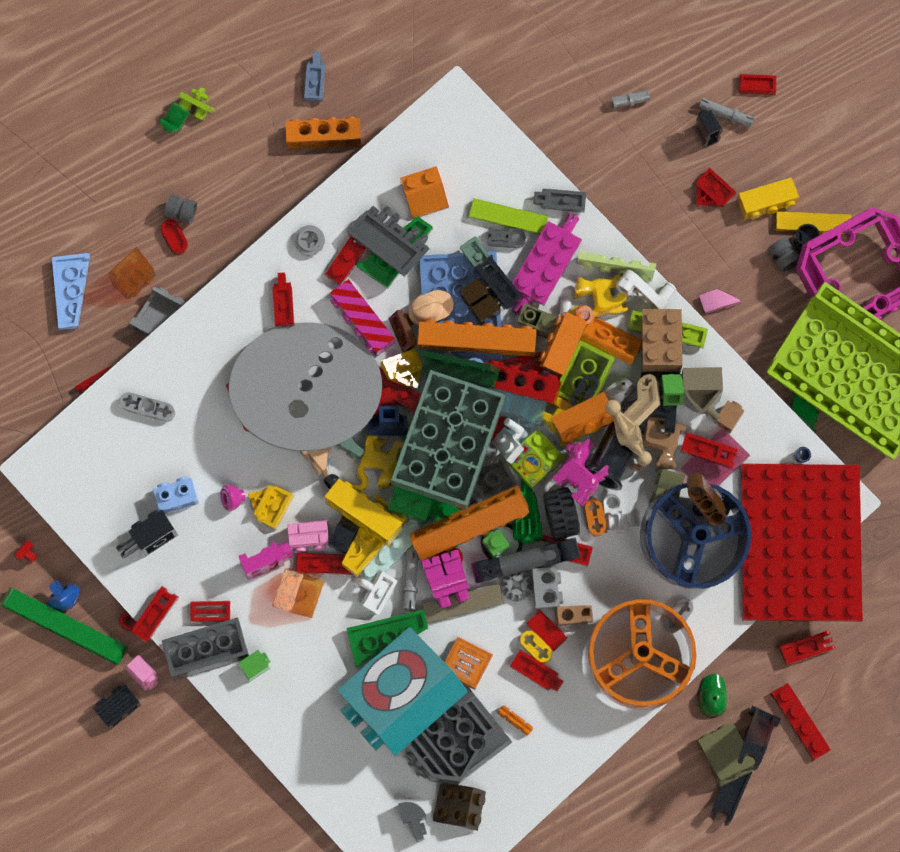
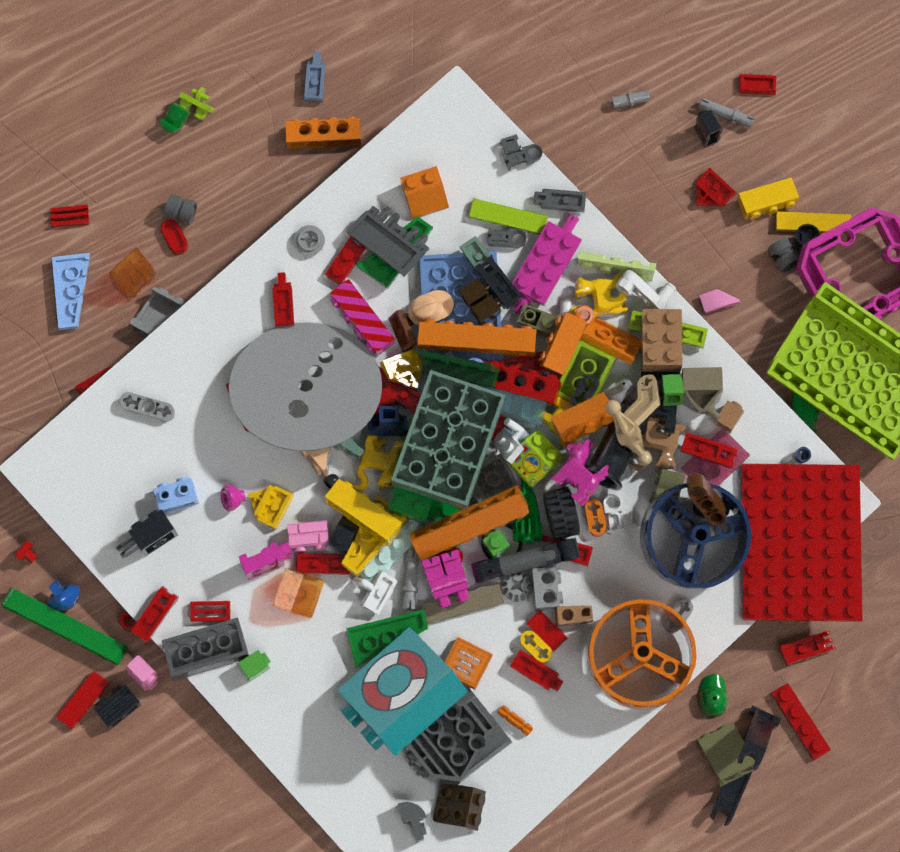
none -> red tile [50,204,90,228]
none -> red tile [56,671,110,730]
none -> dark grey piece [500,134,543,171]

